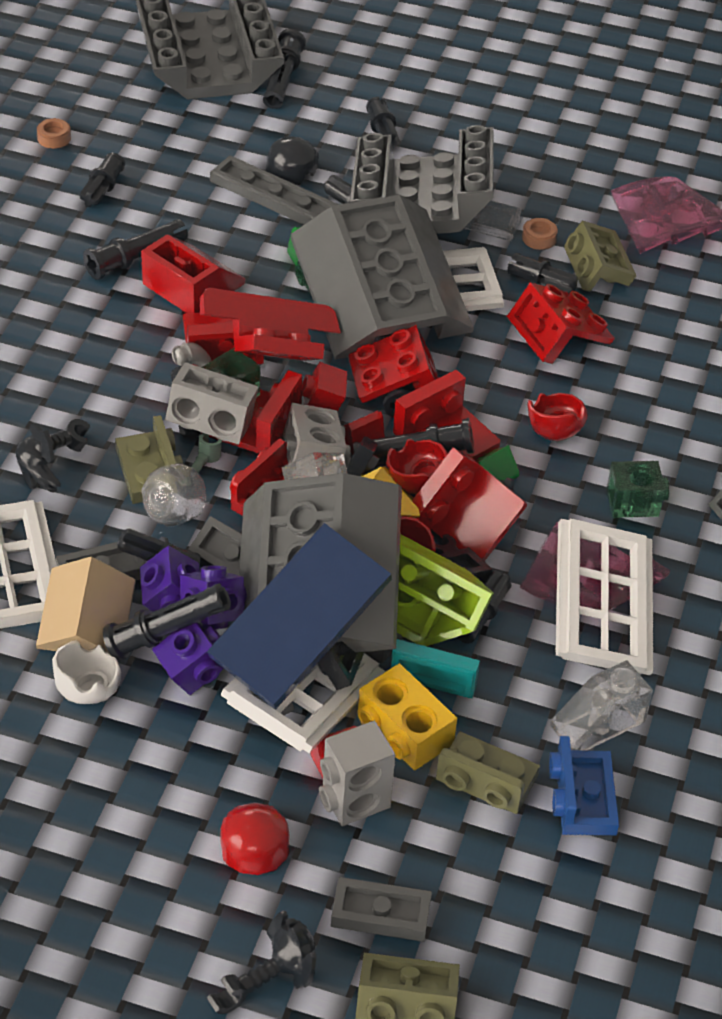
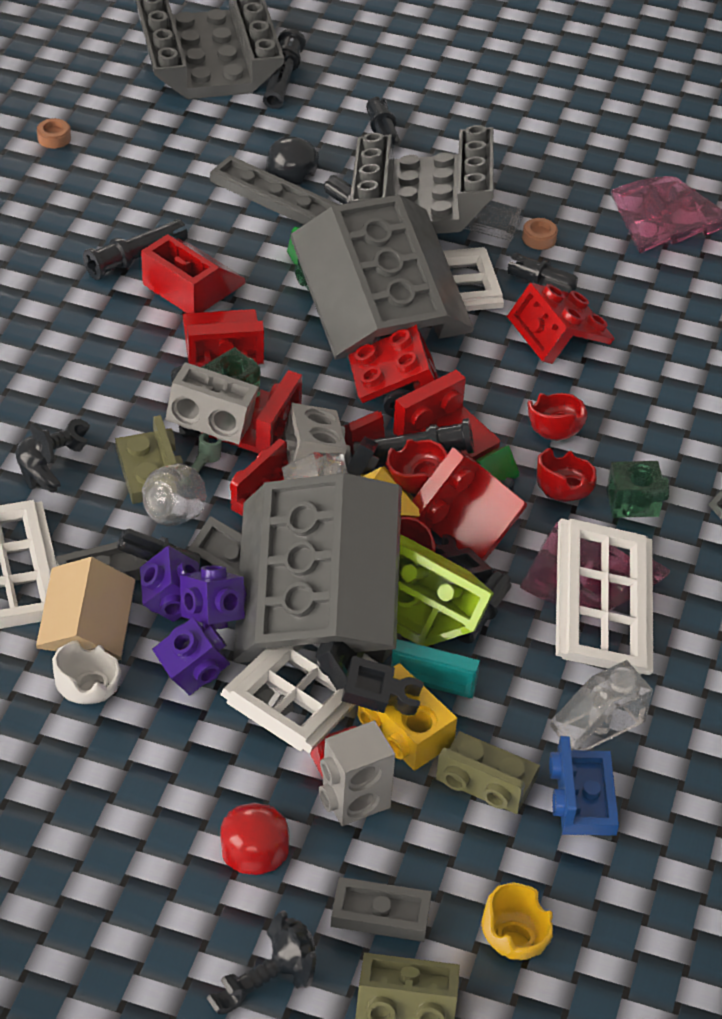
black axle [80,153,125,207] -> none
black pin [103,583,231,661] -> none
light grey arm [172,342,220,374] -> none
red plate [200,288,341,361] -> none
dark blue tile [207,523,392,710] -> none
red plate [301,361,348,411] -> none
olive bracket [564,220,637,292] -> none
none -> black plate [341,656,424,715]
none -> yellow hair [481,882,553,961]
none -> red hair [537,448,597,502]

